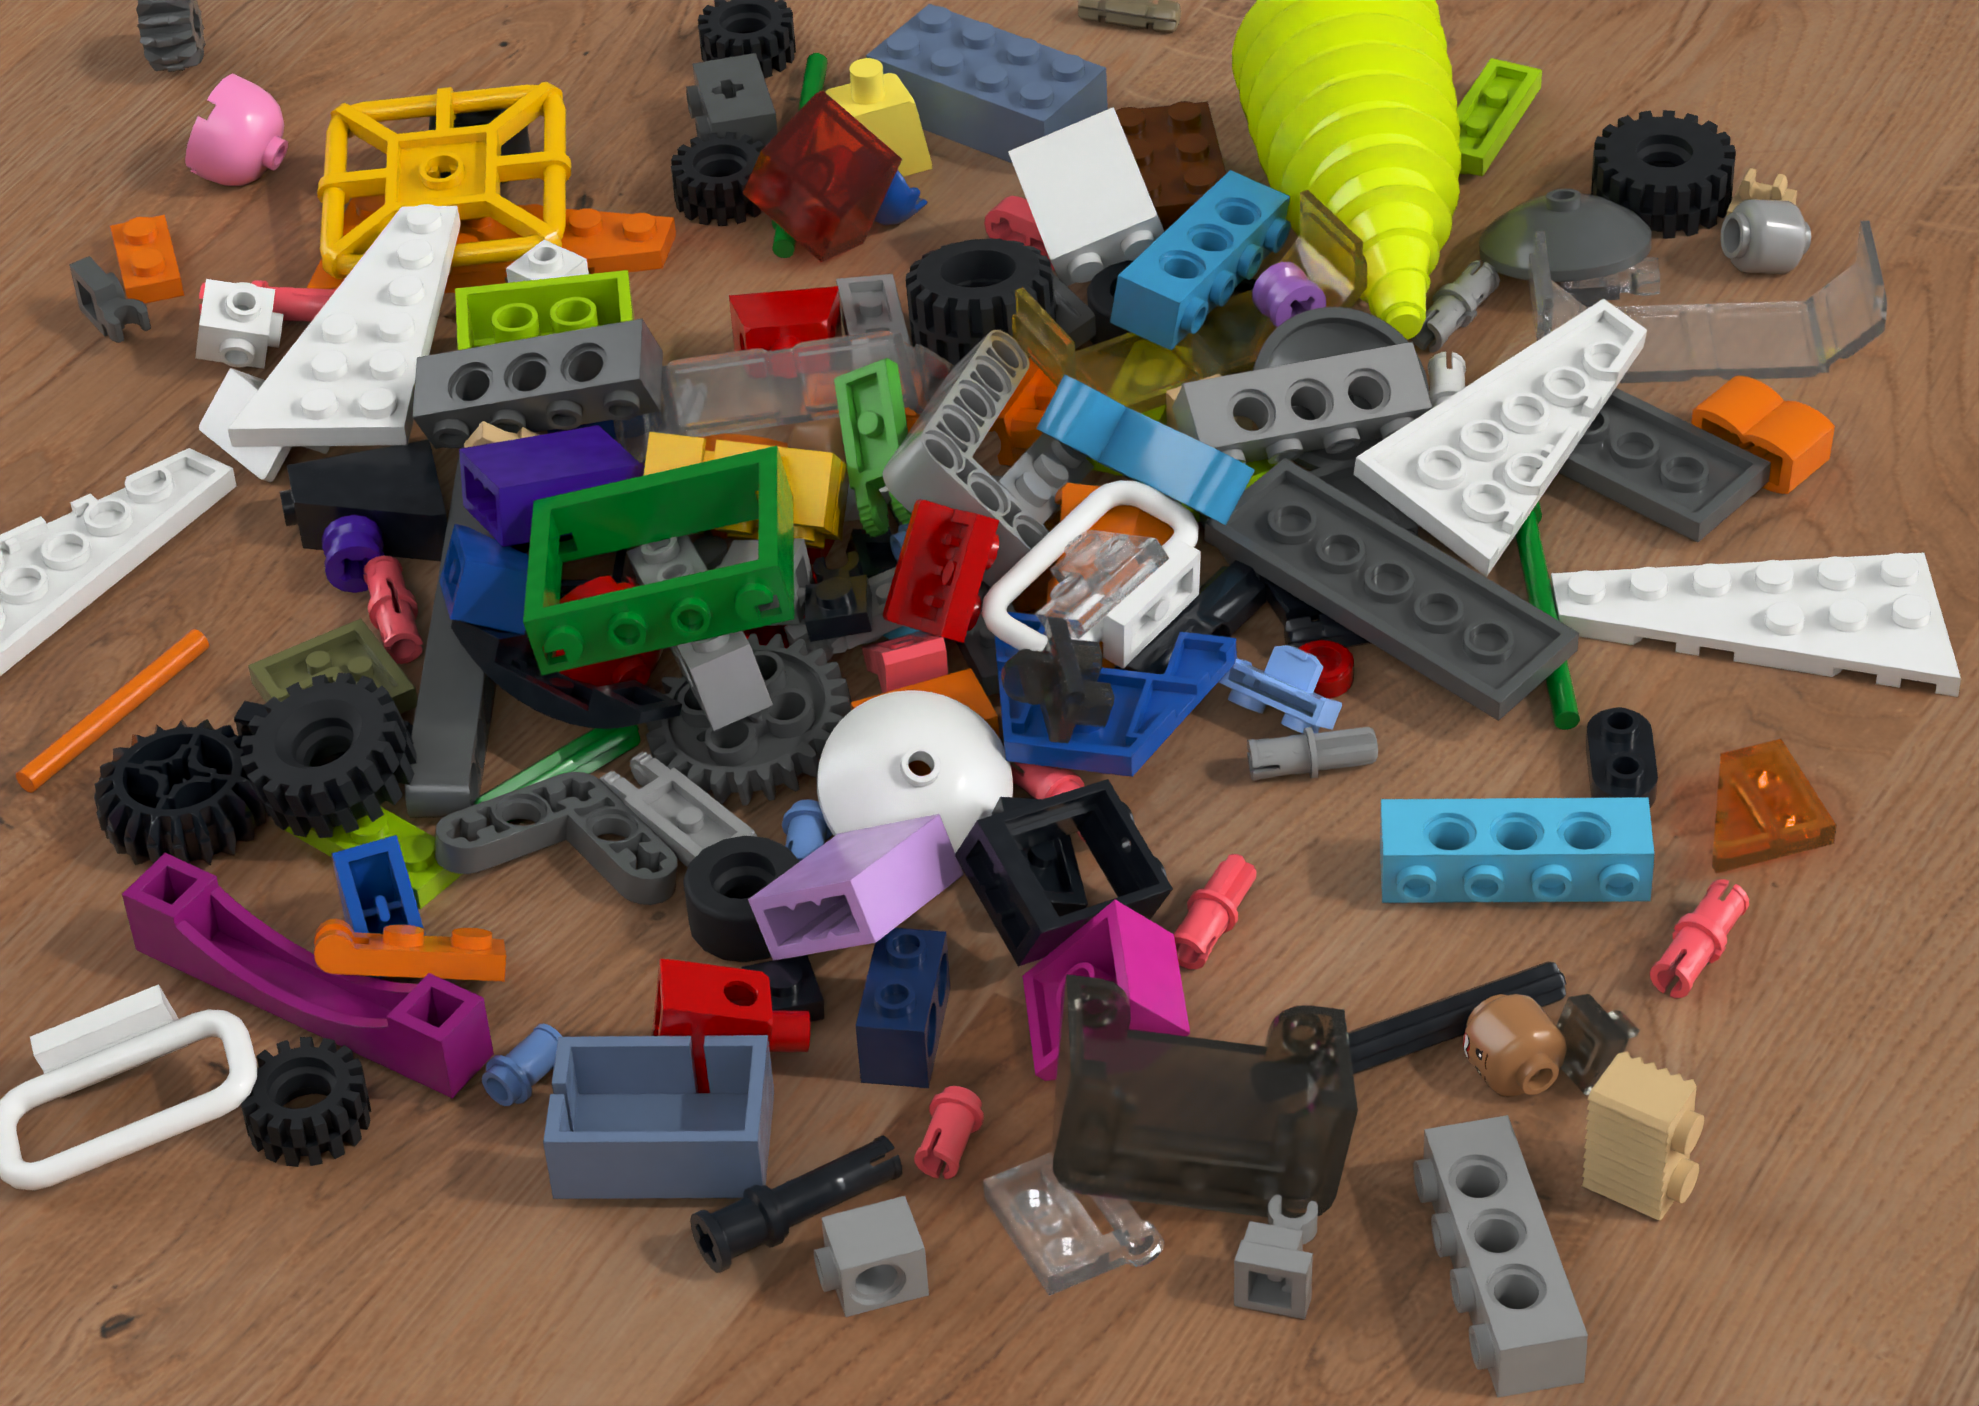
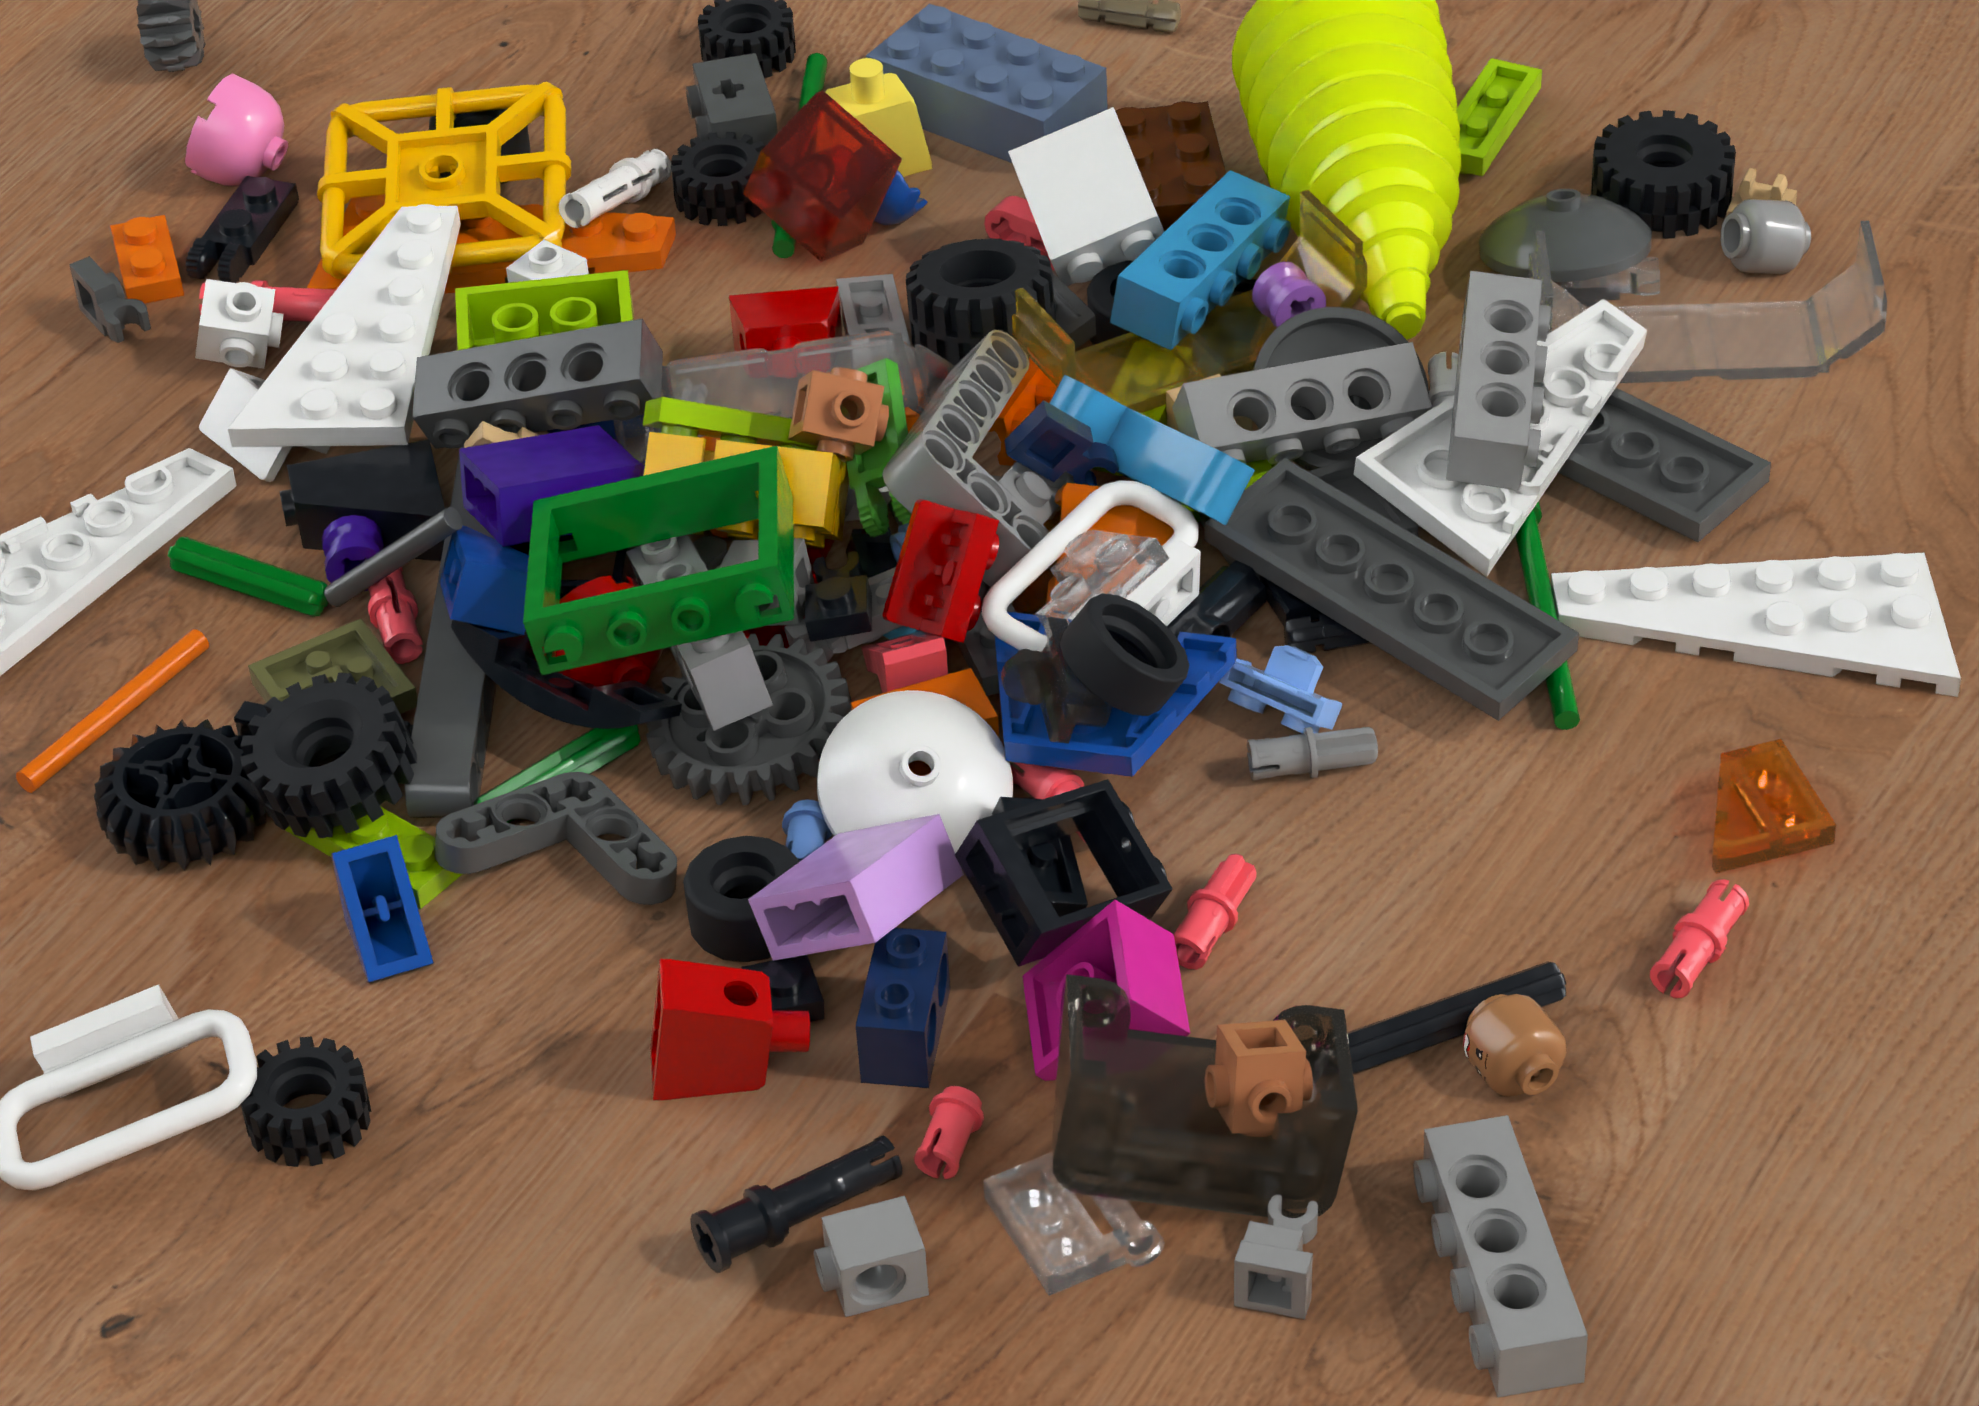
magenta arch [122,853,494,1098] -> none
orange plate [314,919,506,982] -> none
medium blue pin [482,1024,563,1106] -> none
sand blue piece [543,1035,774,1199] -> none
light grey hinge [600,751,757,867] -> none
red tile [1298,640,1354,699] -> none
medium azure brick [1380,797,1655,903] -> none
light grey pin [1411,260,1500,353] -> none
clear smoke tile [1556,994,1640,1095] -> none
tan brick [1581,1051,1704,1220] -> none
black plate [1586,707,1658,808] -> none
orange brick [1691,376,1835,494] -> none
none -> green axle [167,537,329,617]
none -> black hinge [185,176,299,283]
none -> dark grey bar [324,507,463,607]
none -> white pin [559,149,672,228]
none -> lime plate [643,397,817,451]
none -> nougat brick [788,367,889,461]
none -> dark blue plate [1004,400,1119,486]
none -> black tyre [1060,593,1190,716]
none -> nougat brick [1205,1020,1313,1137]
none -> light grey brick [1446,270,1551,490]

